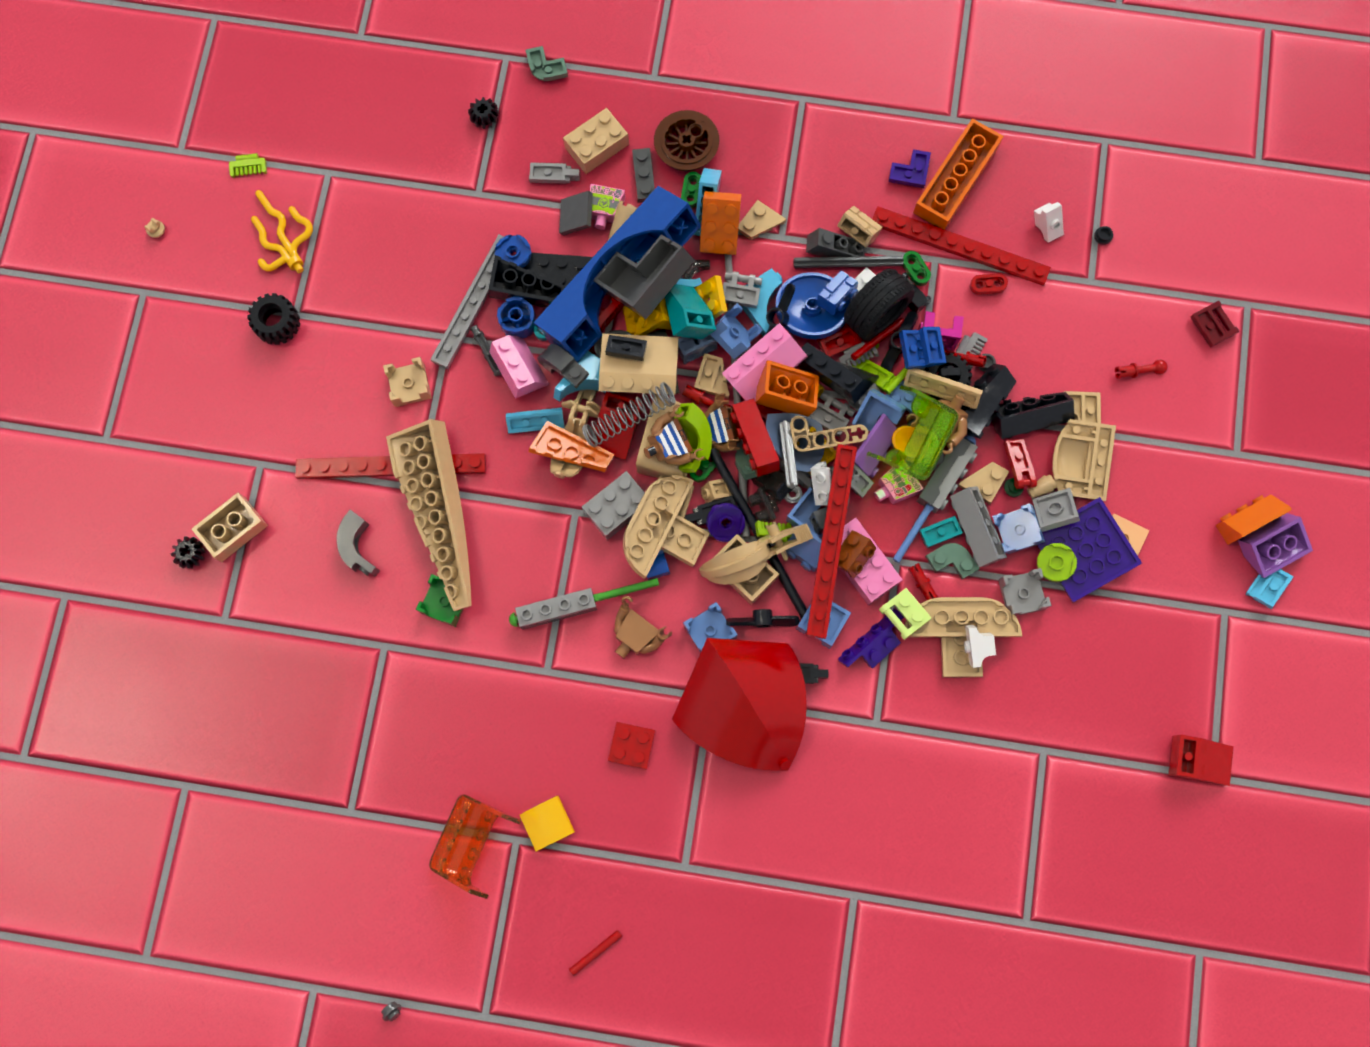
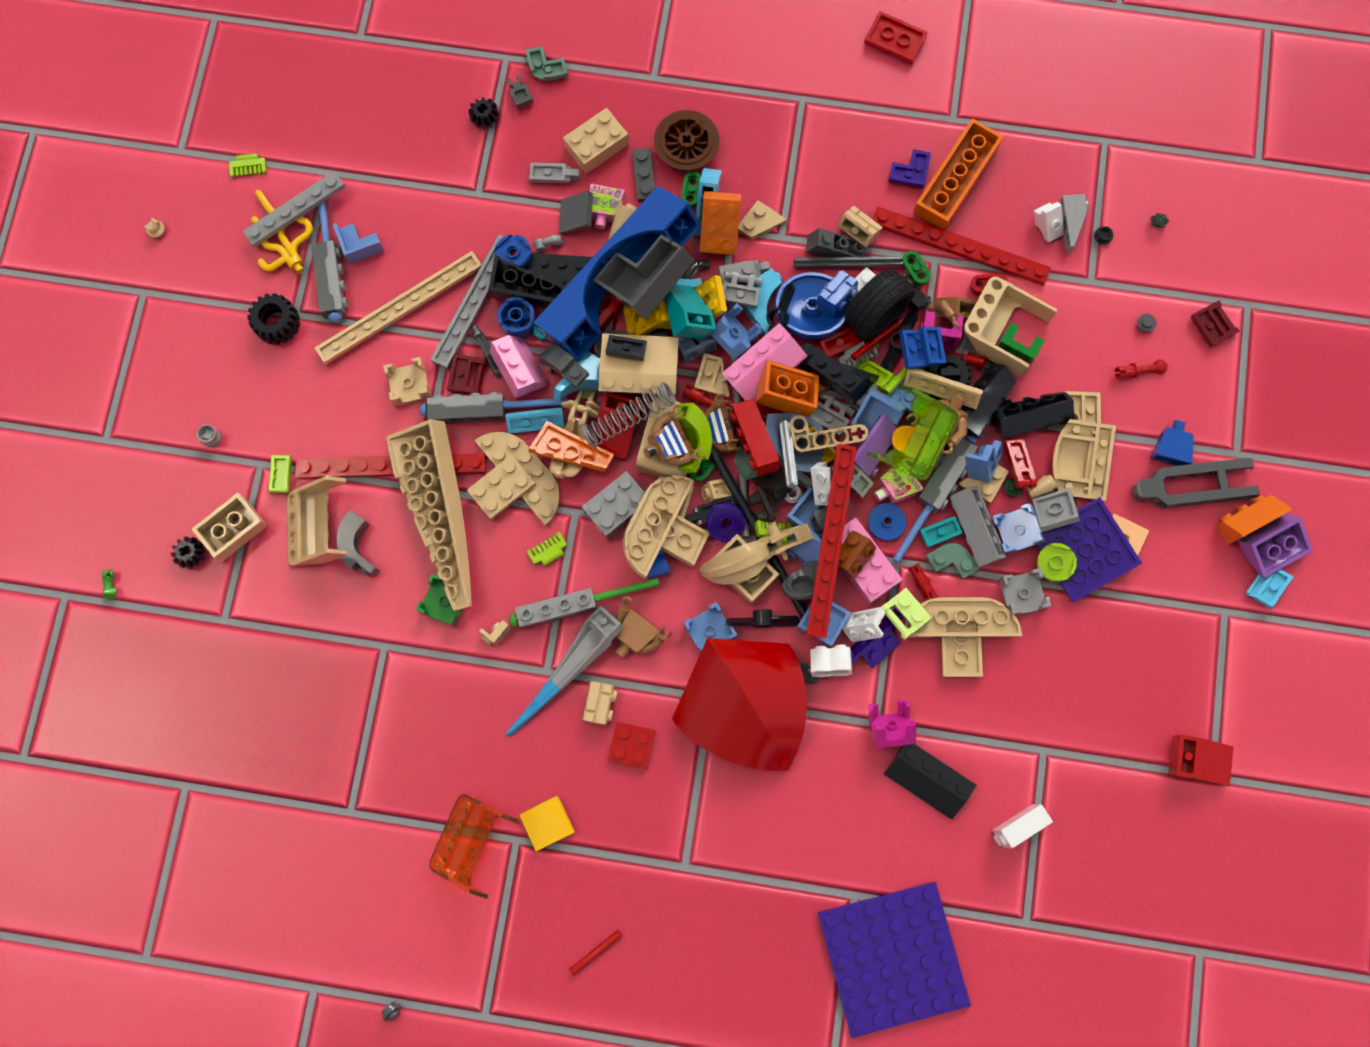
white brick [964,625,996,668] -> none
none -> bright green arm [102,569,116,599]
none -> light grey wheel [197,424,222,447]
none -> light grey plate [243,170,346,247]
none -> lime plate [268,455,292,494]
none -> tan windscreen [287,476,348,566]
none -> piece [311,202,348,323]
none -> tan plate [315,251,482,365]
none -> medium blue panel [333,223,384,264]
none -> piece [419,392,568,424]
none -> dark red plate [447,354,488,395]
none -> tan plate [467,432,560,526]
none -> tan bracket [479,620,511,646]
none -> light grey plate [507,605,624,737]
none -> dark grey plate [508,75,533,109]
none -> lime piece [527,532,567,566]
none -> light grey arm [534,235,563,252]
none -> tan brick [583,681,618,726]
none -> light grey hinge [717,260,770,285]
none -> dark grey piece [782,561,818,600]
none -> white brick [810,645,852,677]
none -> dark purple plate [818,882,971,1038]
none -> white bracket [842,607,885,643]
none -> red plate [864,11,928,64]
none -> blue plate [868,503,906,542]
none -> dark pink panel [868,700,916,749]
none -> black slope [884,744,977,819]
none -> medium nougat torso [928,297,976,328]
none -> tan windscreen [963,277,1058,376]
none -> medium blue panel [965,440,1003,483]
none -> white brick [992,804,1053,848]
none -> green panel [997,323,1045,372]
none -> light grey slope [1059,194,1089,254]
none -> dark grey piece [1131,458,1260,509]
none -> dark grey plate [1137,314,1156,332]
none -> clear green plate [1150,213,1169,228]
none -> blue torso [1150,420,1194,466]

